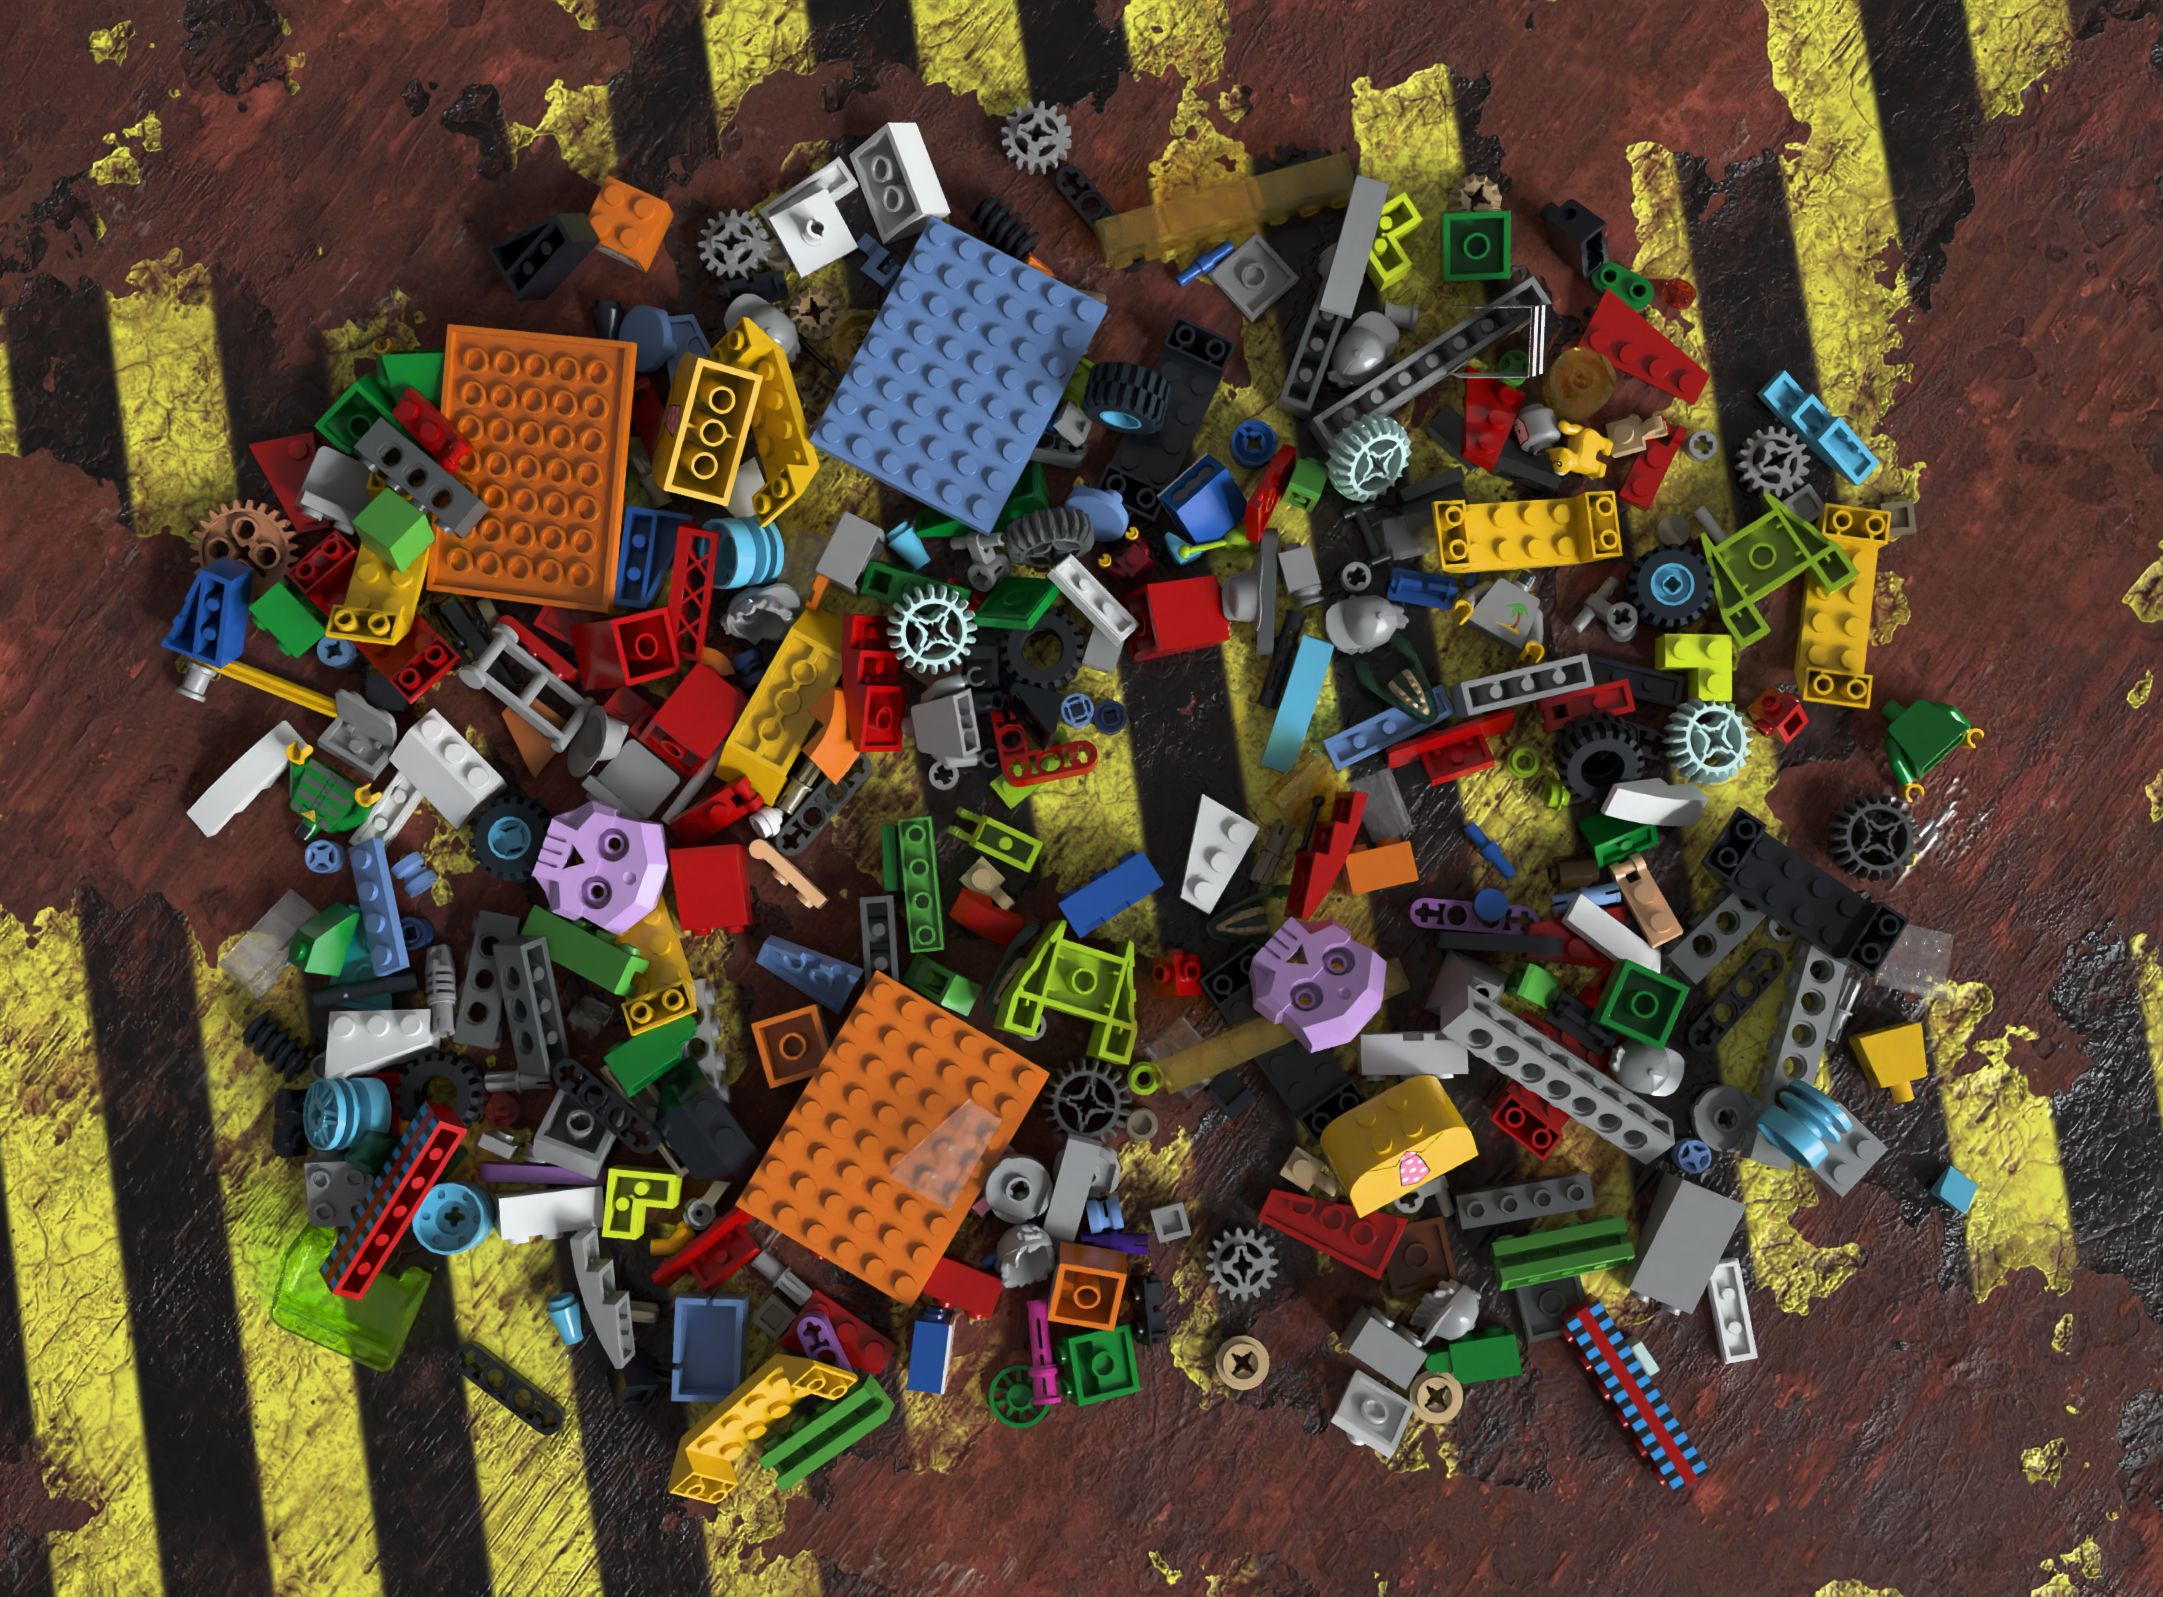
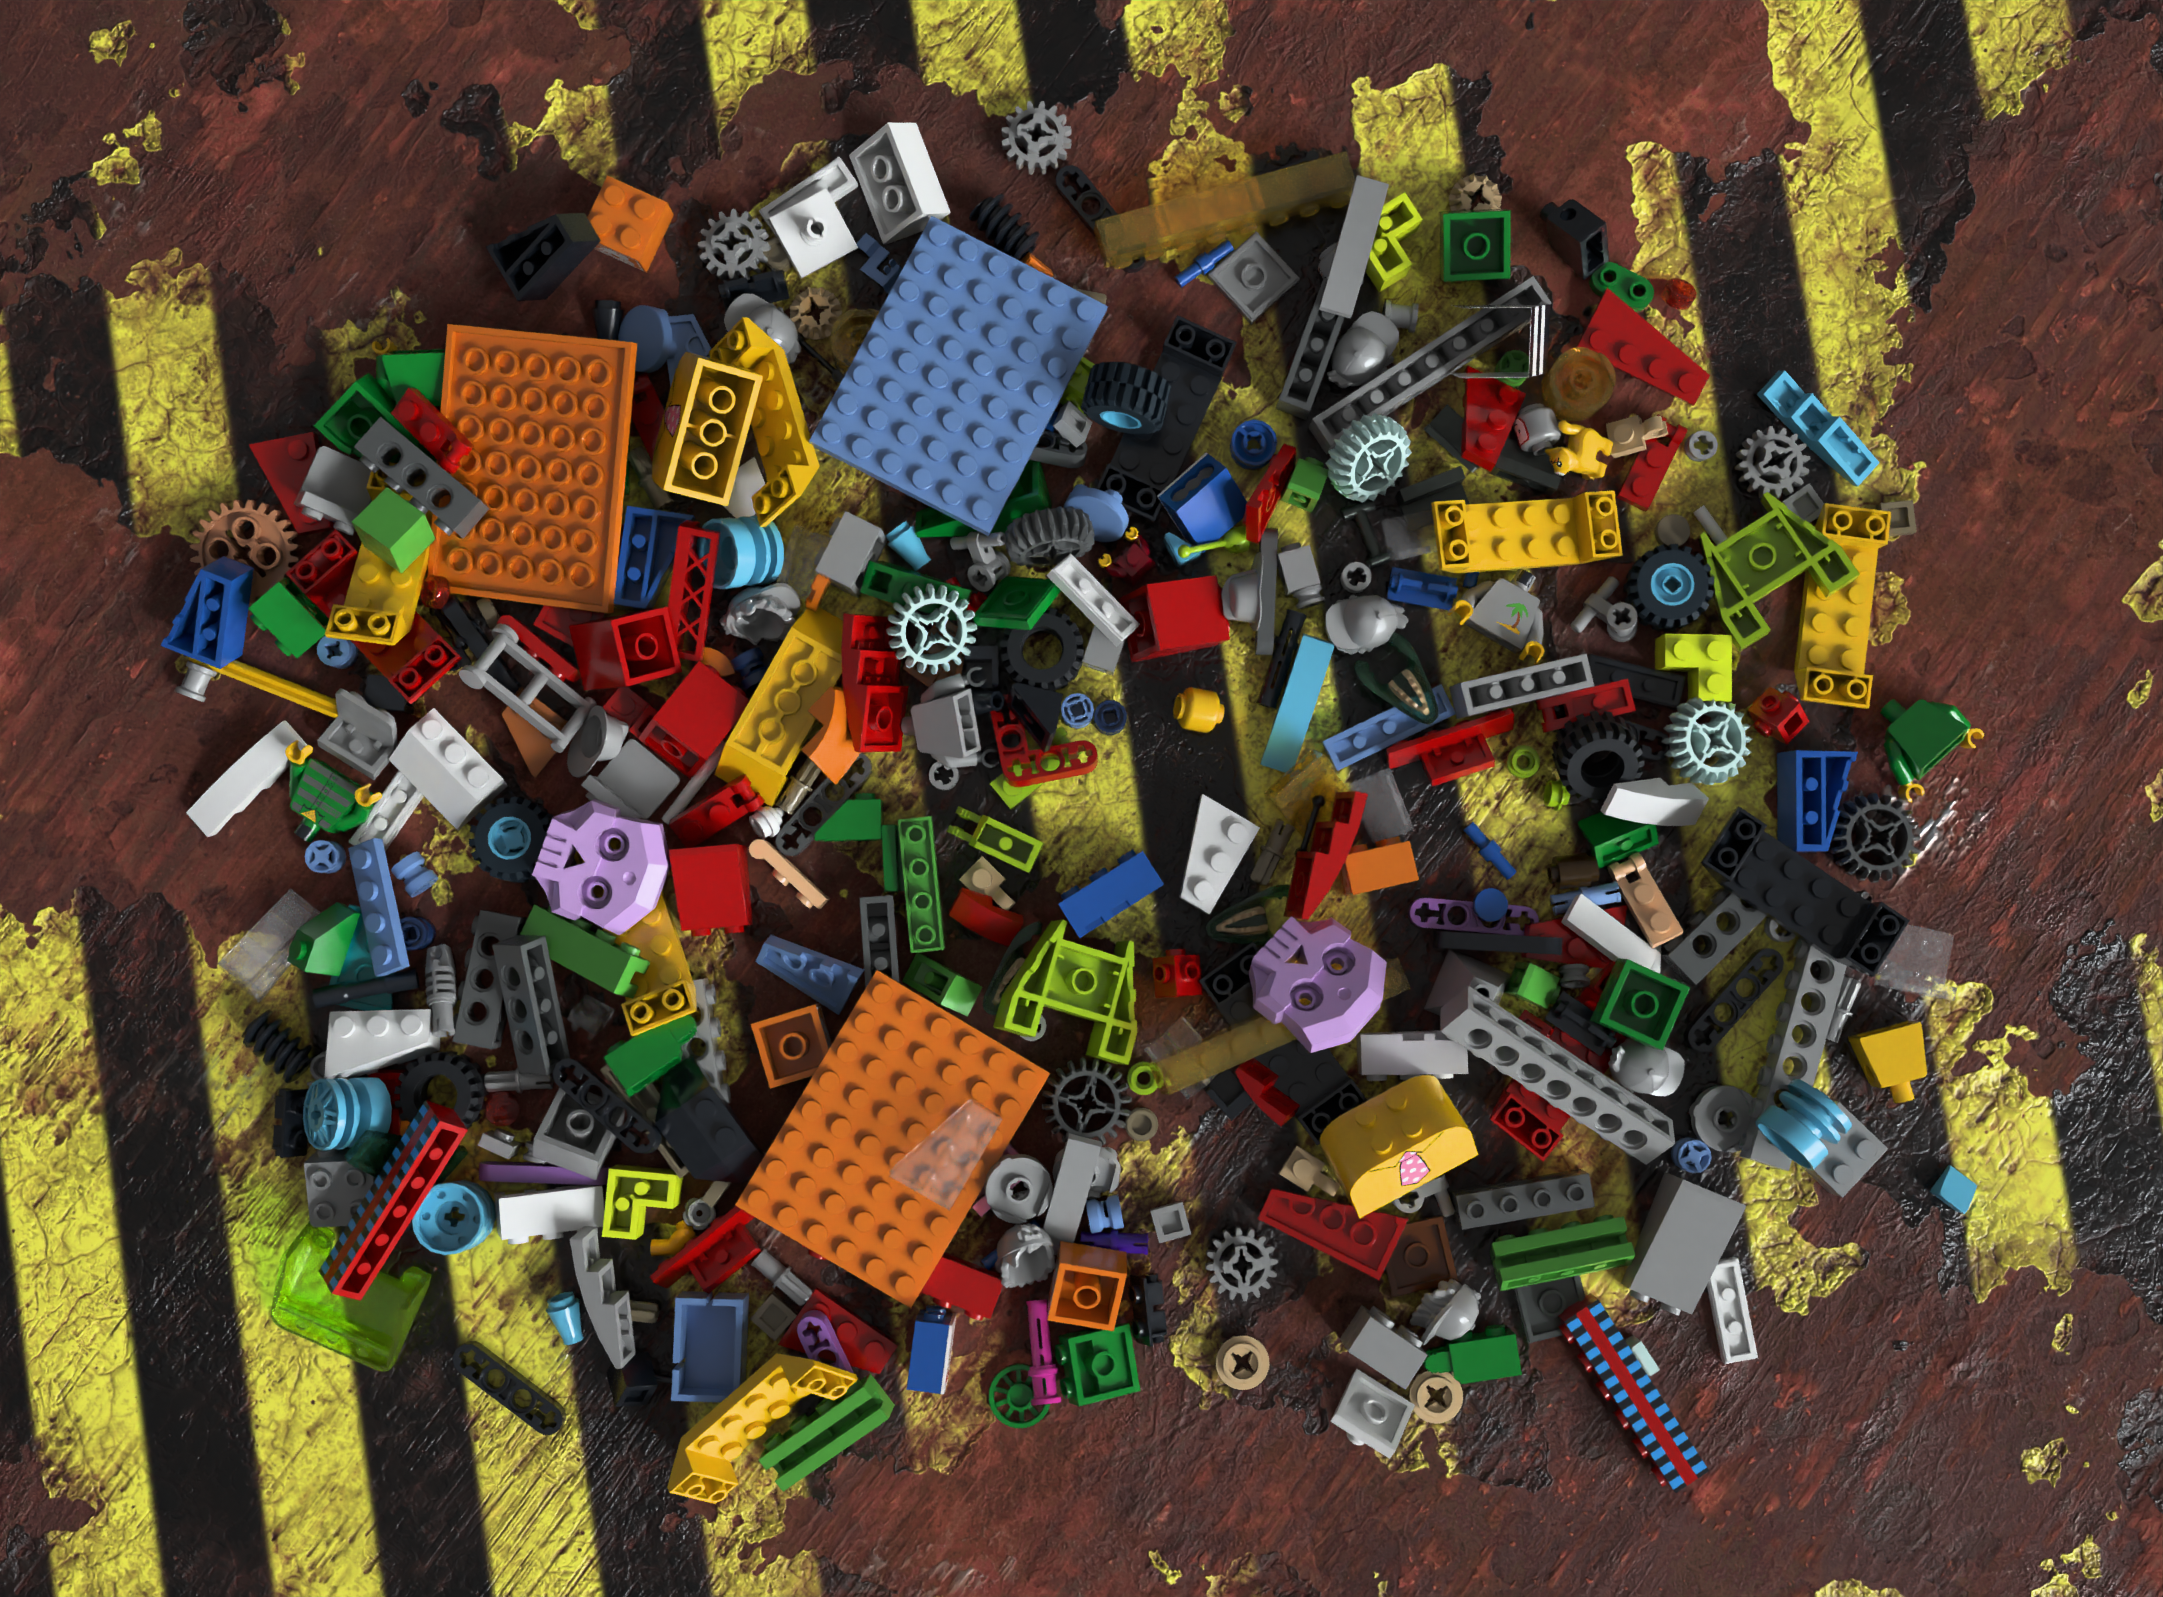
none -> clear red tile [421,575,450,609]
none -> green slope [815,793,884,842]
none -> yellow head [1173,687,1224,733]
none -> red slope [1235,1057,1300,1126]
none -> light grey bush [1559,964,1590,988]
none -> blue wedge [1777,750,1858,852]

